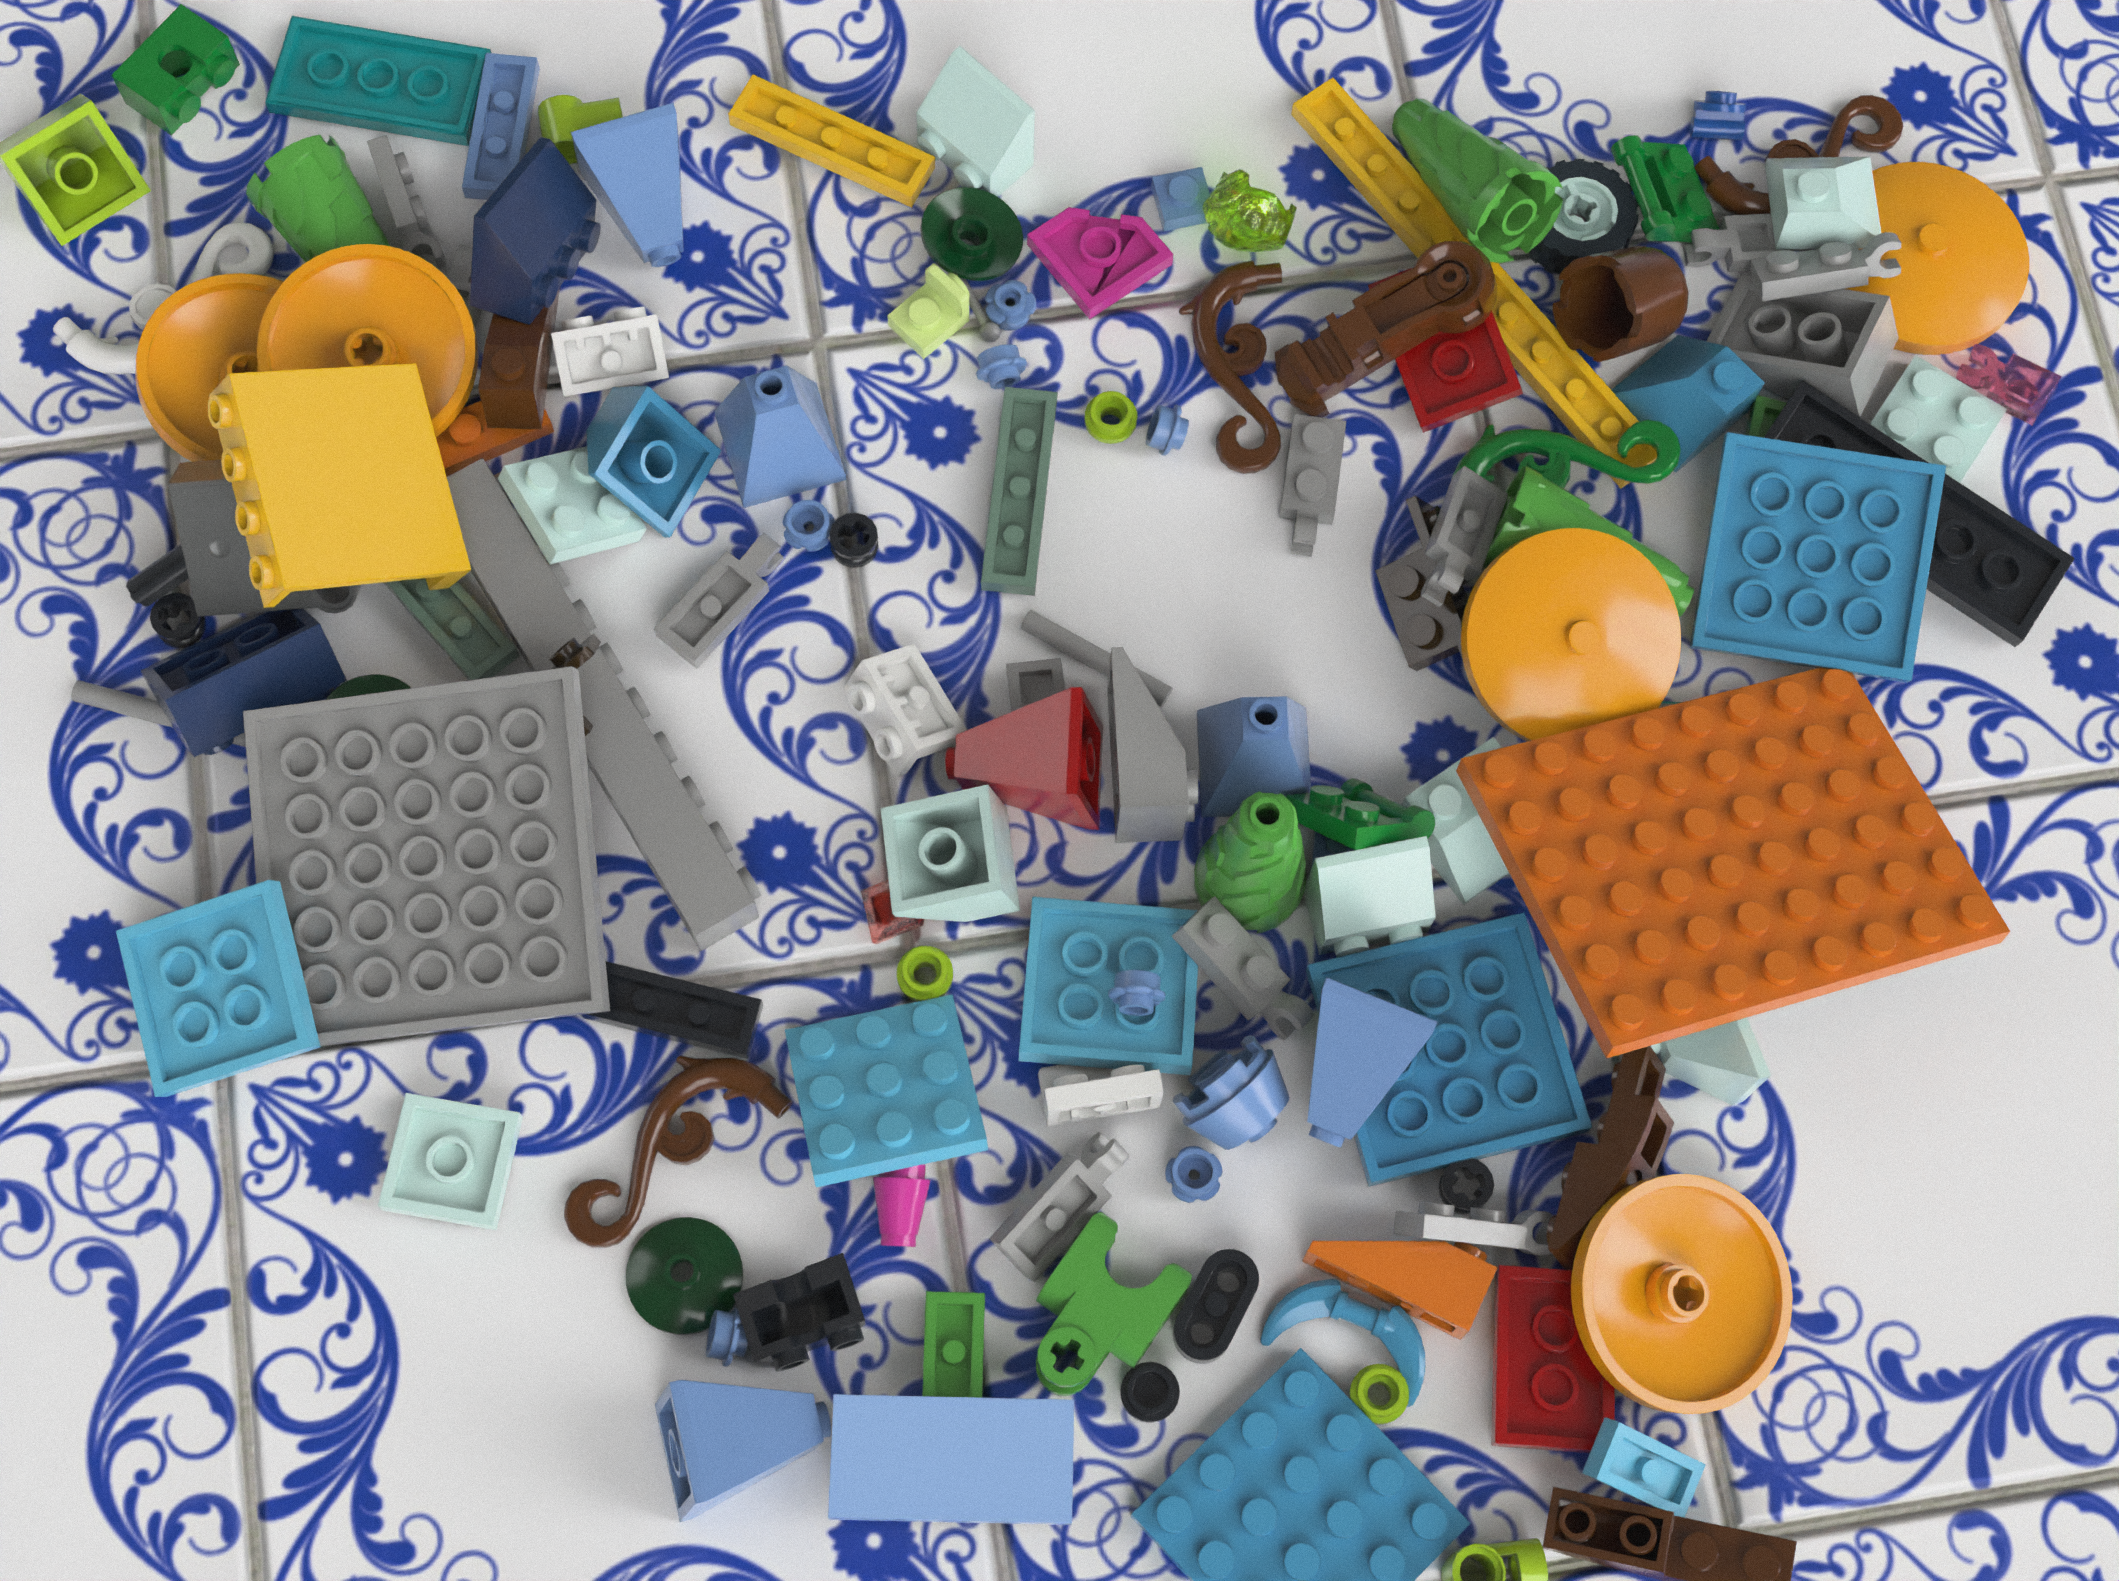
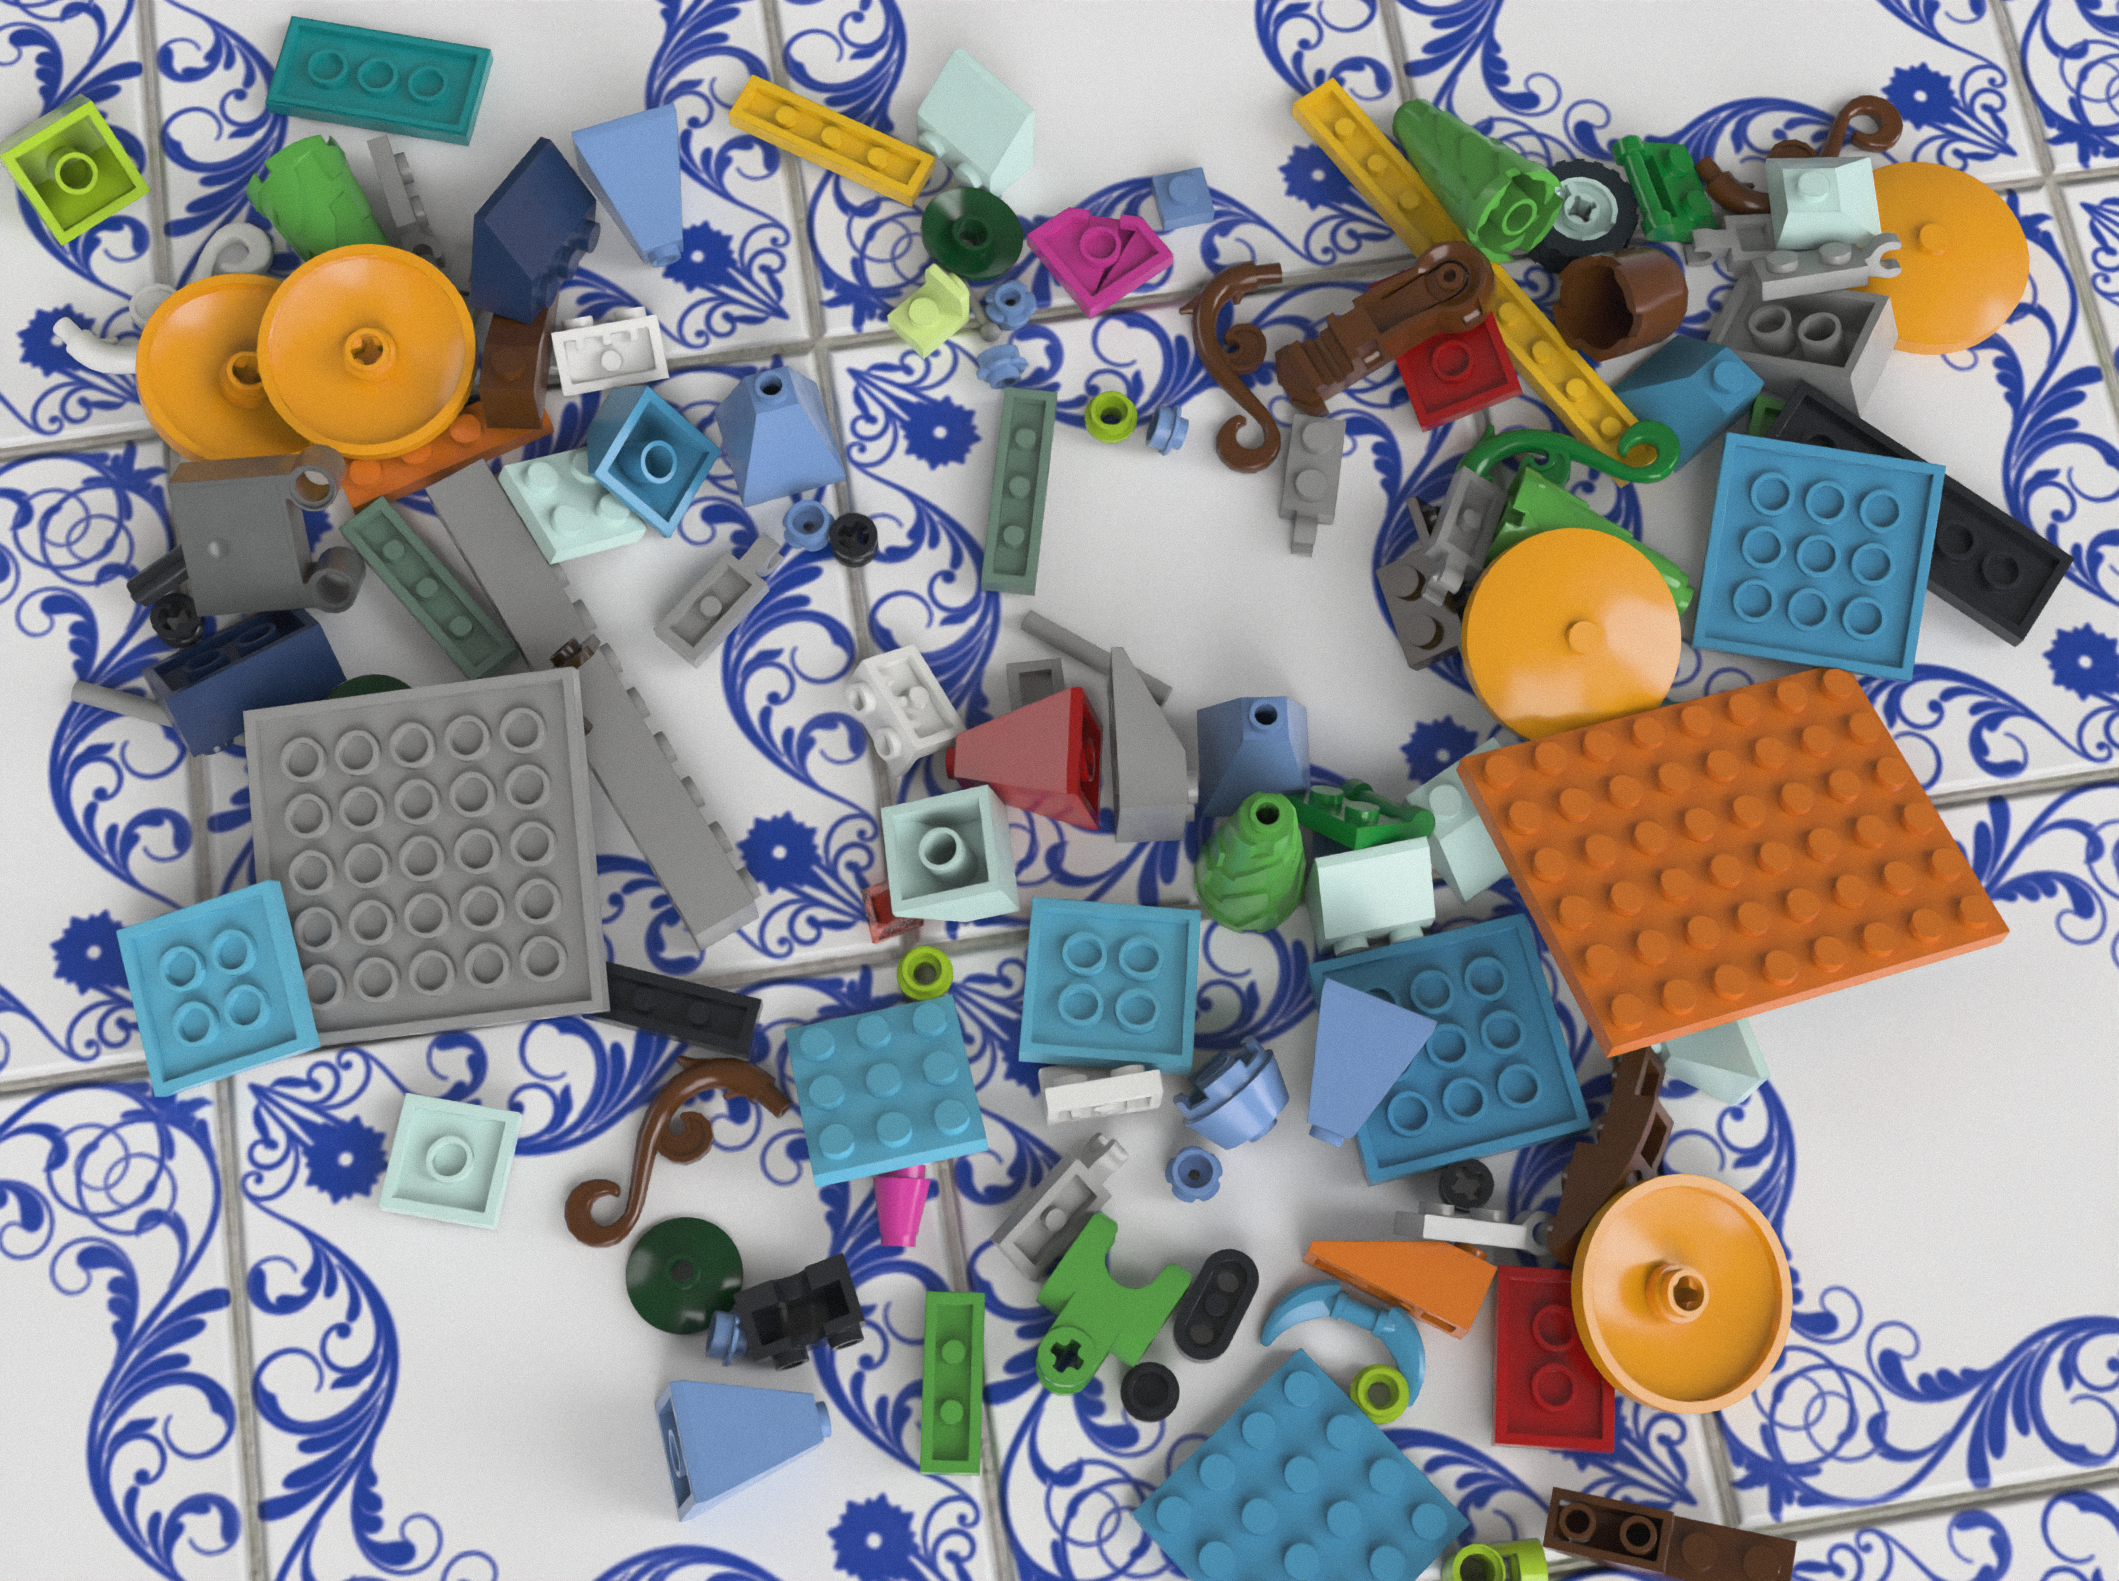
green brick [111,4,240,136] -> none
yellow panel [208,363,471,608] -> none
medium blue plate [462,53,540,200] -> none
lime piece [538,95,623,164] -> none
light blue tile [828,1394,1074,1525] -> none
medium blue plate [1108,970,1166,1016] -> none
light grey plate [1172,896,1314,1040] -> none
clear neon green hair [1203,169,1297,252] -> none
medium azure plate [1582,1417,1706,1518] -> none
blue plate [1690,91,1746,140] -> none
light aqua plate [1870,355,2007,483] -> none
clear pink plate [1956,344,2061,426] -> none

